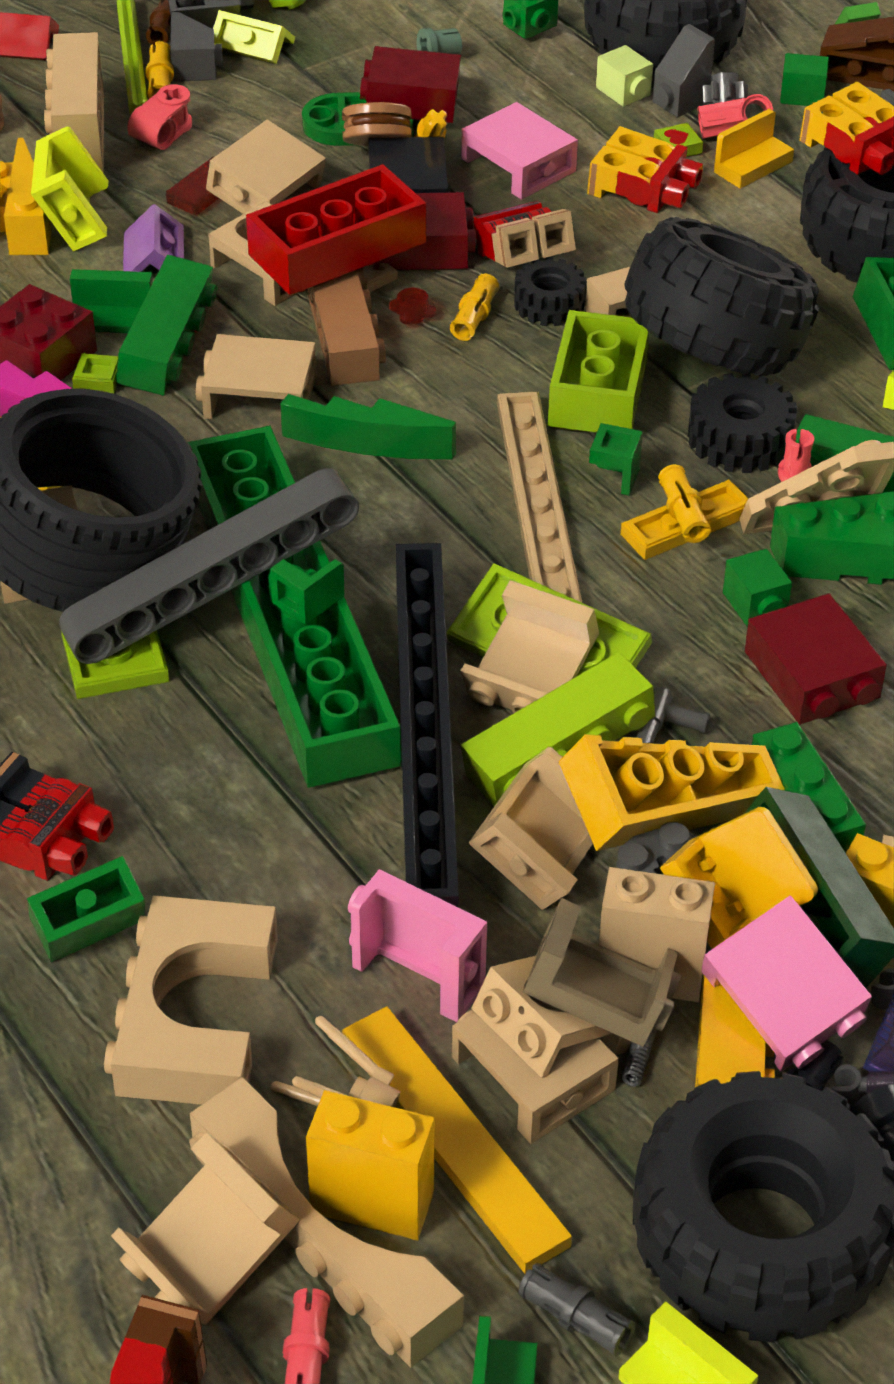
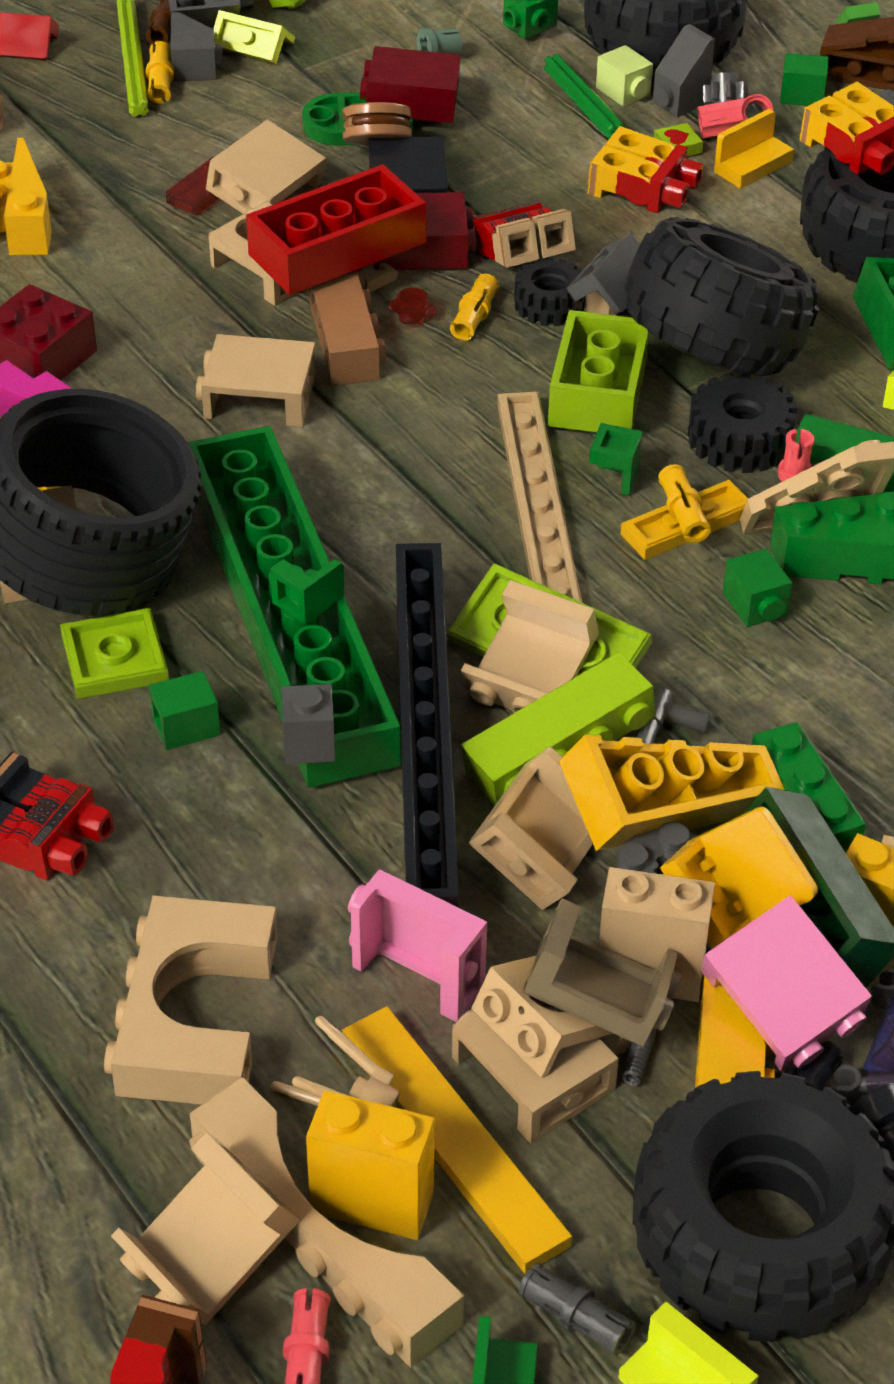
green brick [27,856,145,963] -> none
neon yellow panel [31,126,109,252] -> none
tan brick [44,32,104,174] -> none
dark grey beam [59,468,359,664] -> none
green panel [70,269,153,333] -> none
lime tile [72,353,118,394] -> none
green brick [116,254,217,396] -> none
medium lavender panel [123,204,184,272] -> none
coral piece [127,84,192,150] -> none
green slope [280,394,456,460] -> none
yellow axle [415,109,447,138] -> none
bright pink panel [461,102,578,200] -> none
dark red brick [744,593,887,725] -> none
none -> green panel [148,672,220,750]
none -> dark grey slope [281,684,335,764]
none -> green axle [544,54,625,139]
none -> dark grey panel [566,232,640,314]

